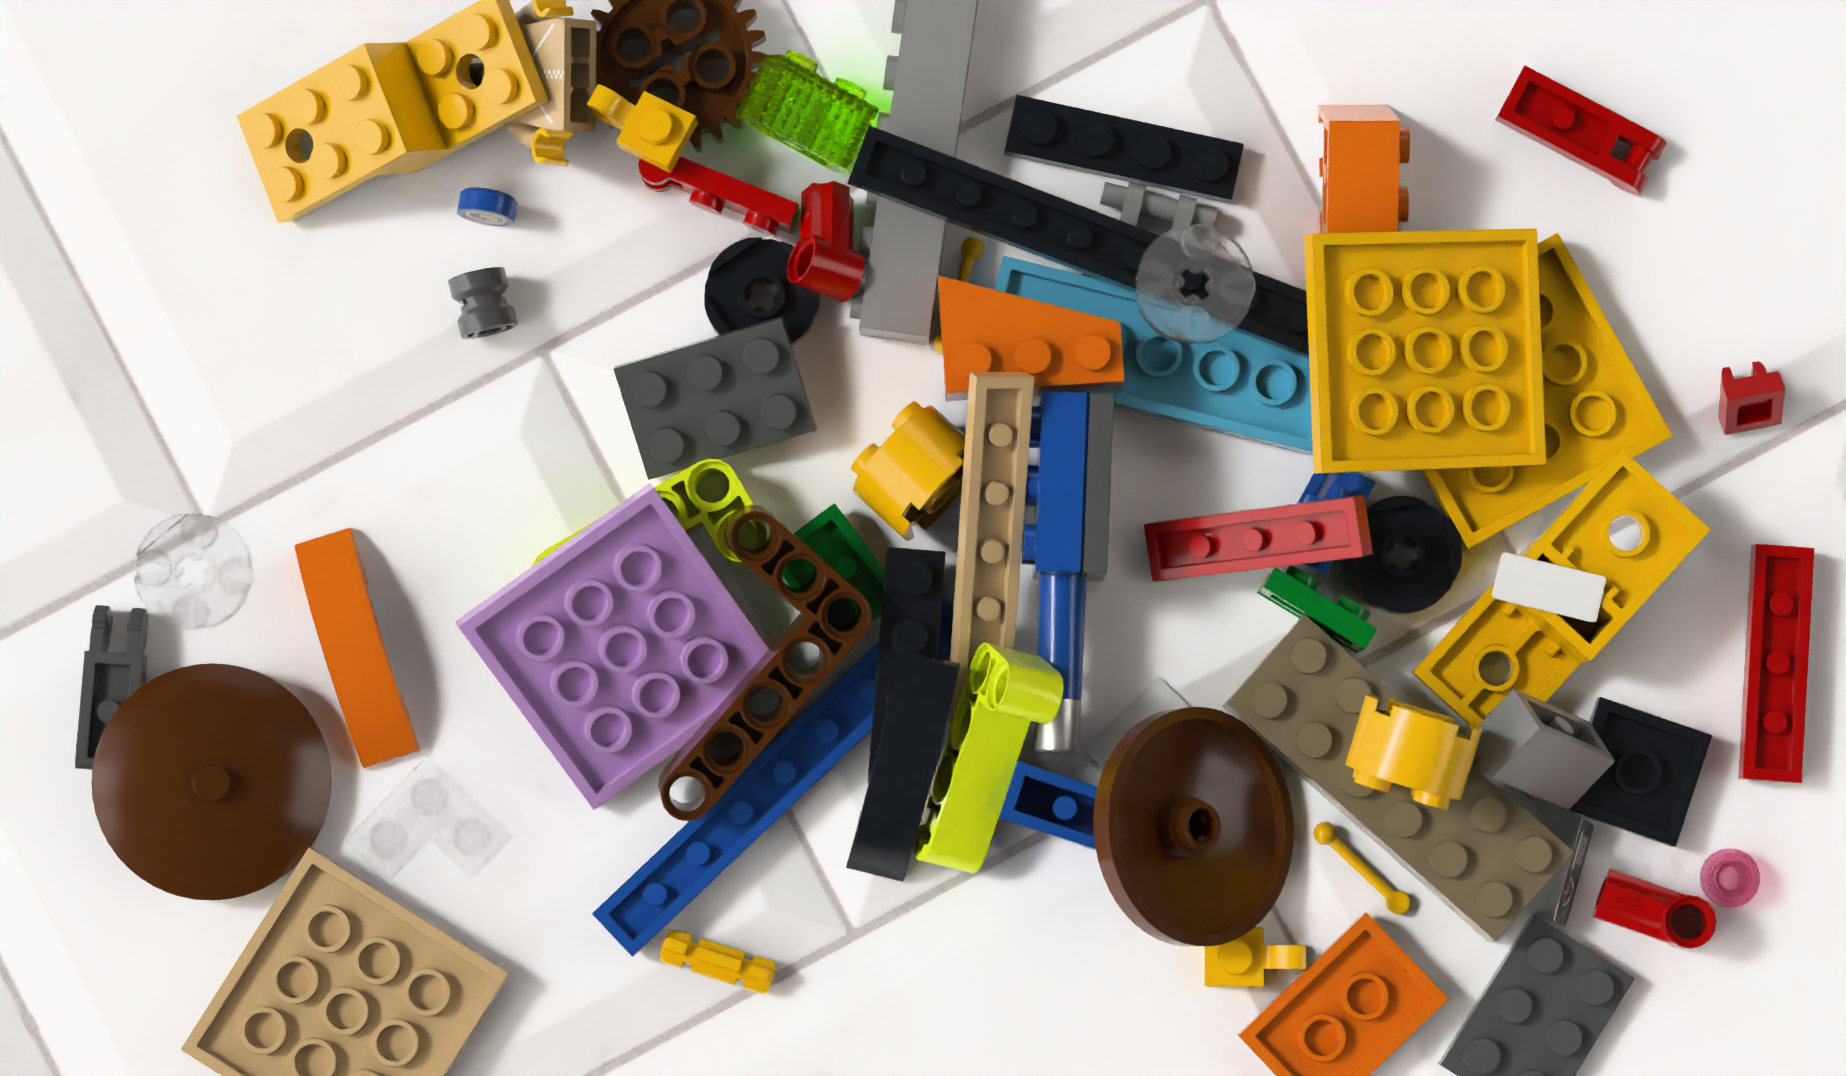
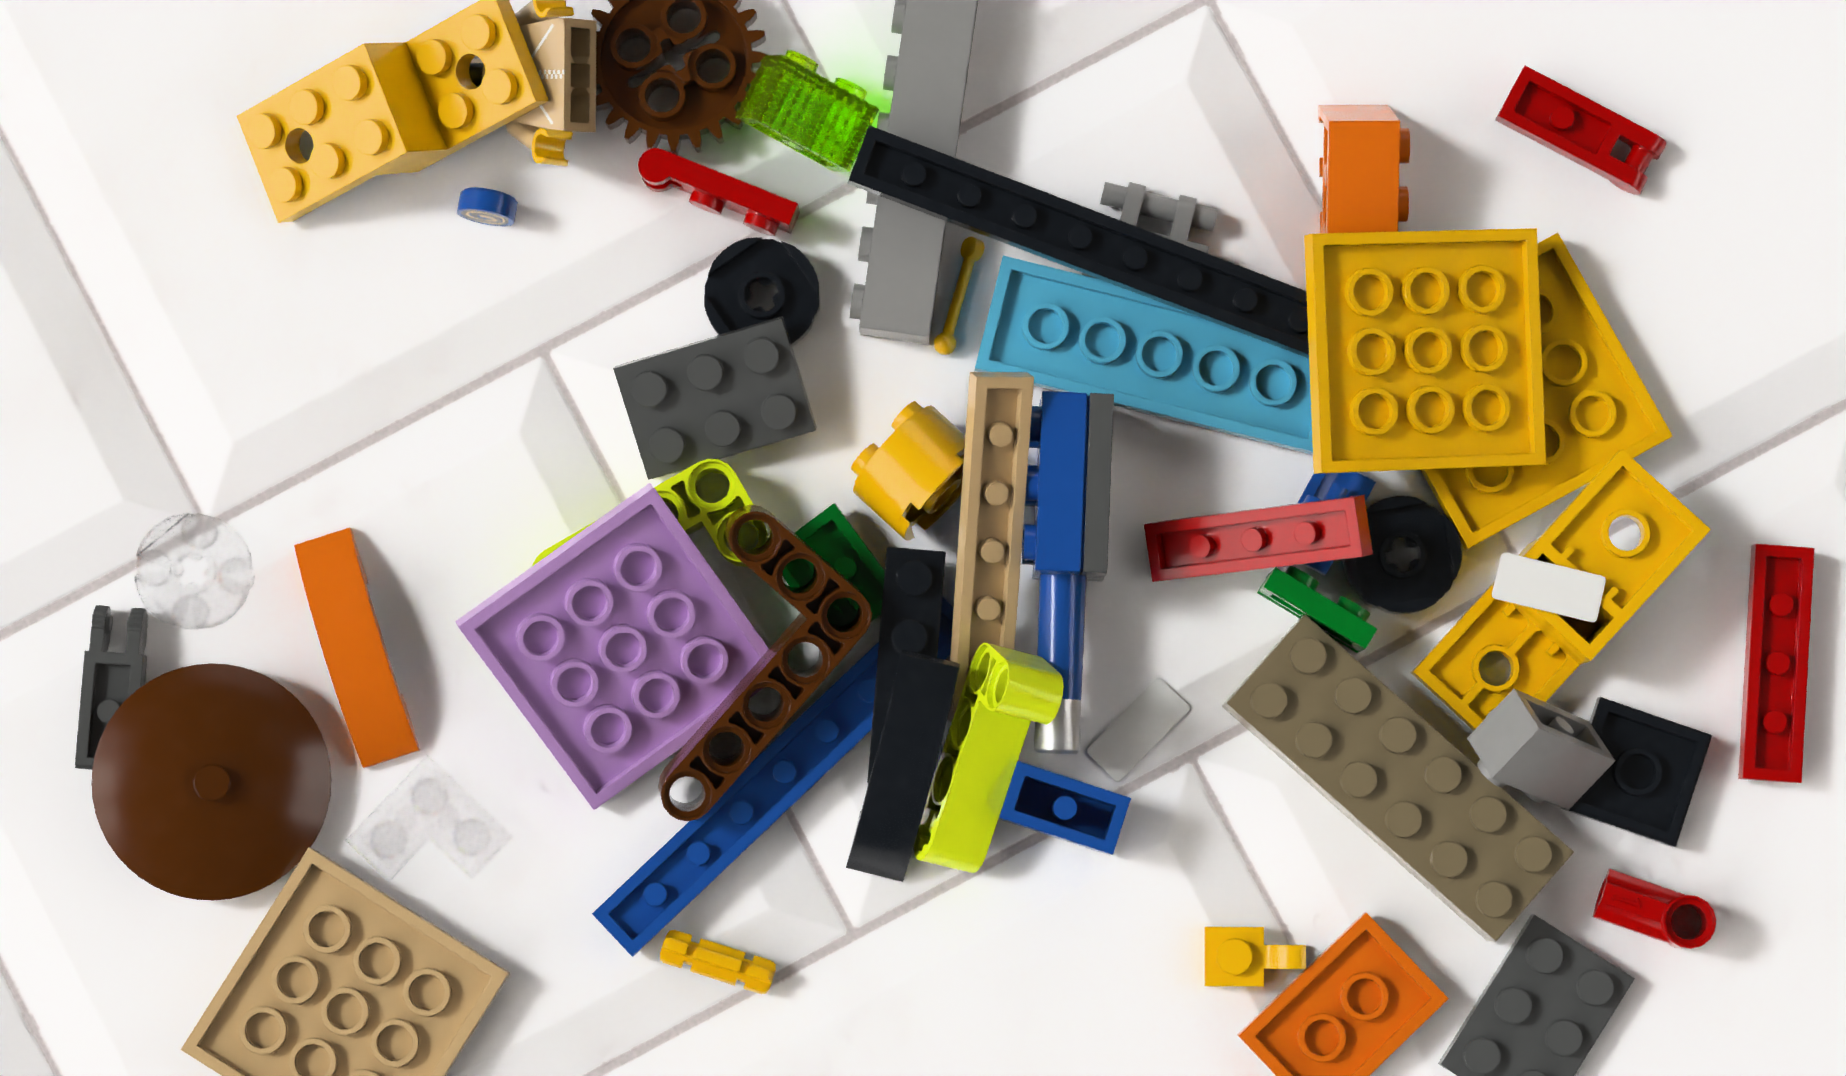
dark grey wheel [448,267,518,339] -> none
yellow plate [587,84,698,173] -> none
red piece [787,181,865,302] -> none
orange wedge [938,275,1124,402] -> none
black plate [1004,95,1244,204] -> none
reddish brown dish [1093,707,1294,947] -> none
clear plate [1135,223,1256,344] -> none
yellow hinge [1313,822,1410,914] -> none
yellow brick [1345,694,1482,810] -> none
black sticker [1554,819,1594,926] -> none
clear pink plate [1700,848,1760,908] -> none
red tile [1718,361,1785,435] -> none

